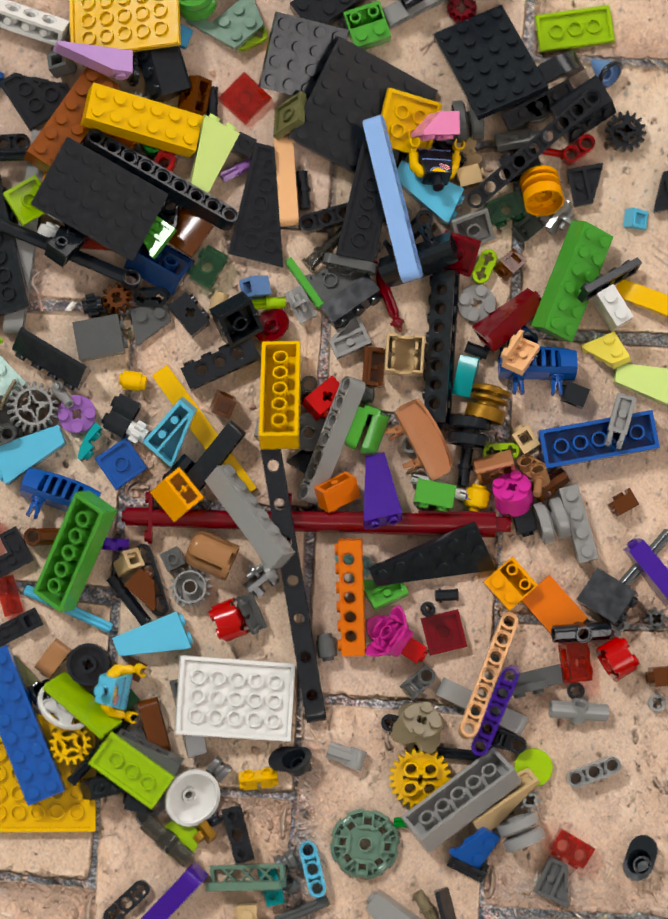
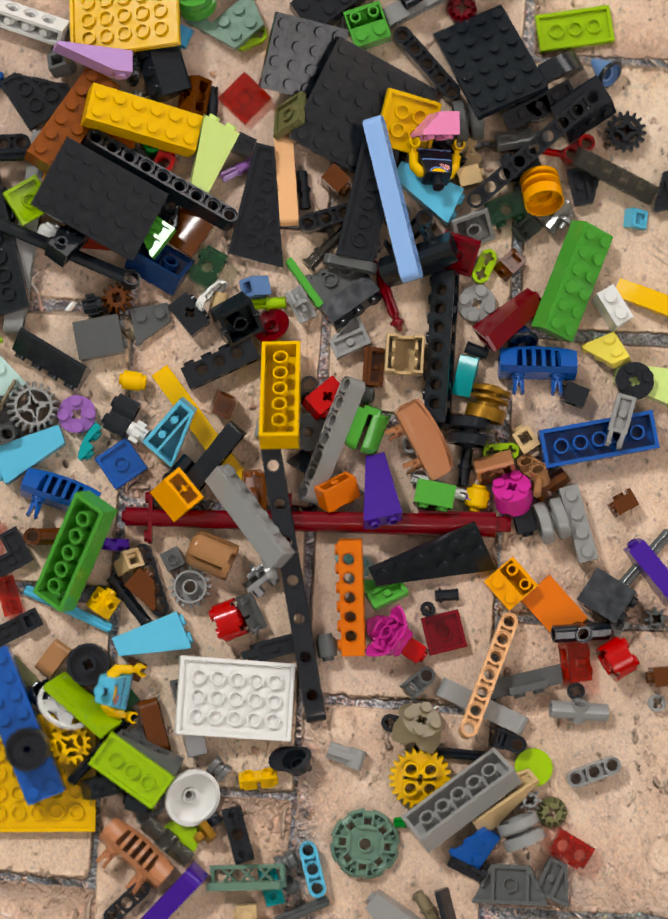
light grey arm [51,381,74,408] -> none
black beam [133,287,170,307] -> none
dark purple beam [471,665,521,756] -> none
light nougat bracket [501,330,540,375] -> none
black plate [577,257,642,303] -> none
black piece [623,835,658,881] -> none
none -> black wheel [4,727,51,772]
none -> yellow brick [86,586,121,620]
none -> nougat piece [95,817,174,895]
none -> white piece [195,279,228,312]
none -> black hinge [241,634,295,661]
none -> dark orange hinge [242,469,267,511]
none -> reddish brown brick [321,163,351,199]
none -> black beam [393,26,461,104]
none -> dark grey wing [472,864,548,906]
none -> olive gear [536,797,568,828]
none -> clear smoke beam [570,146,659,205]
none -> black plate [615,362,654,400]

